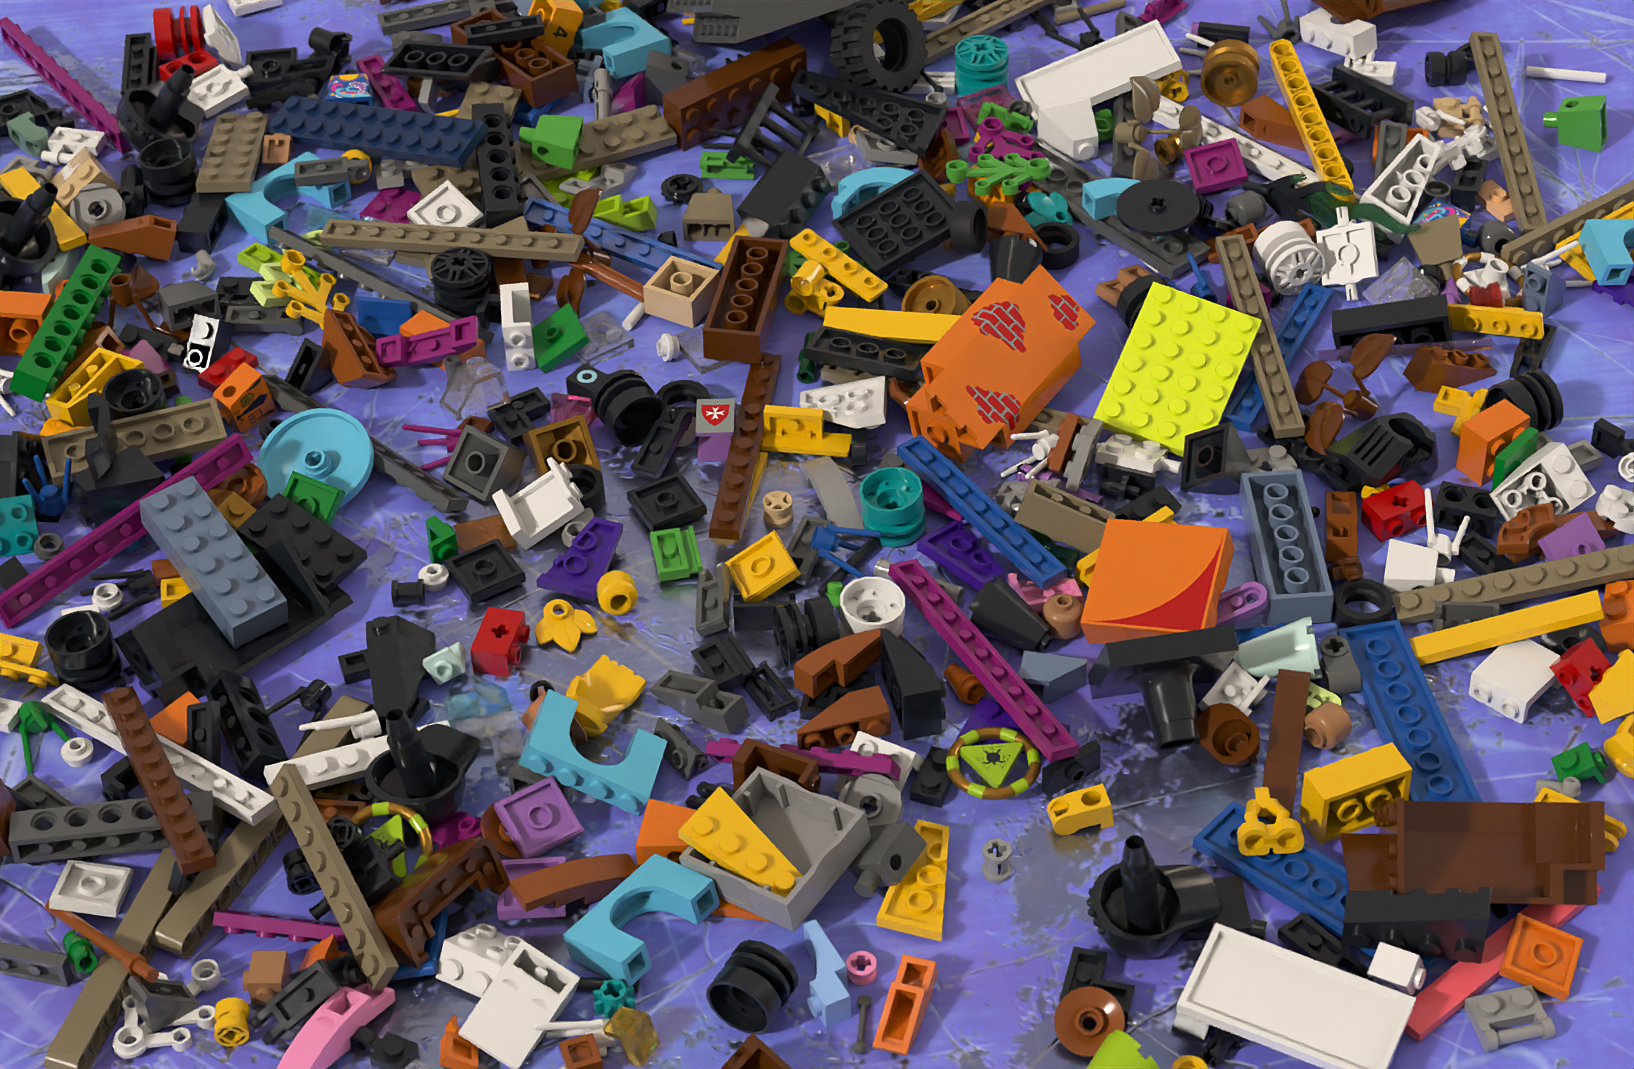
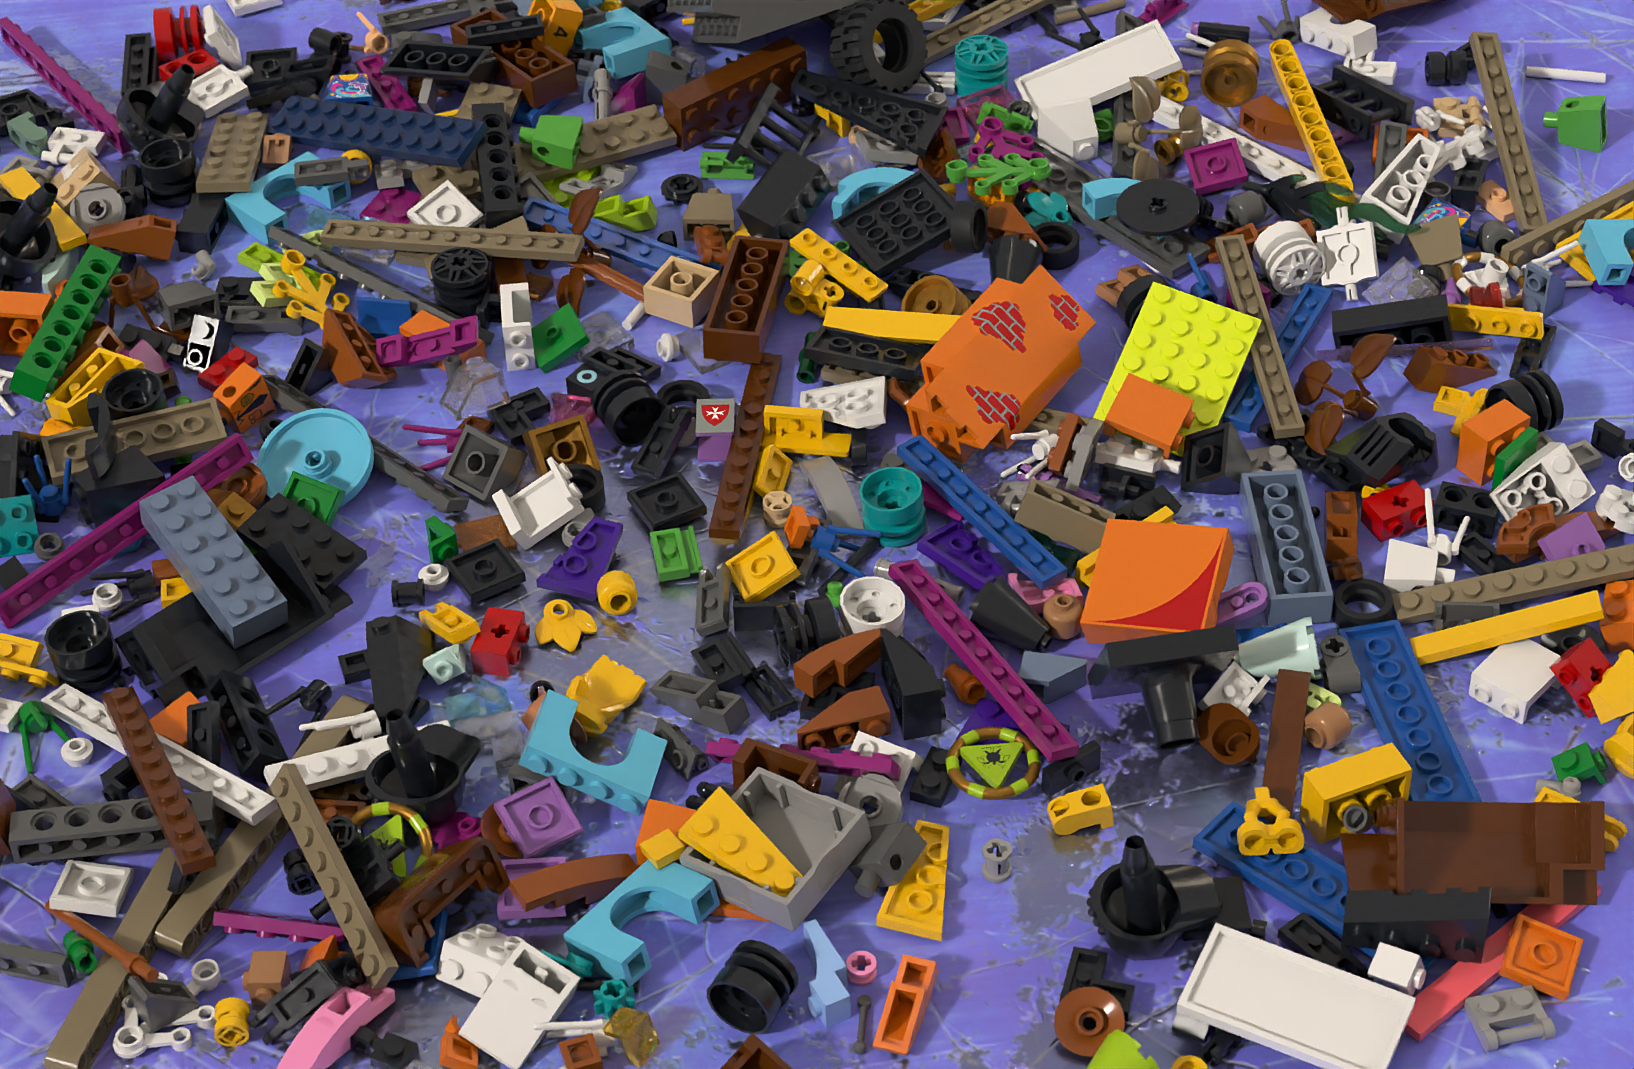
none -> light nougat plant [349,12,391,55]
none -> yellow hinge [419,602,481,645]
none -> teal plate [532,946,594,980]
none -> black slope [581,346,661,382]
none -> yellow tile [640,829,686,870]
none -> dark orange plate [693,225,730,267]
none -> yellow plate [751,444,793,498]
none -> orange tile [784,506,821,549]
none -> orange panel [1103,373,1196,459]
none -> dark grey hinge [1343,805,1373,834]

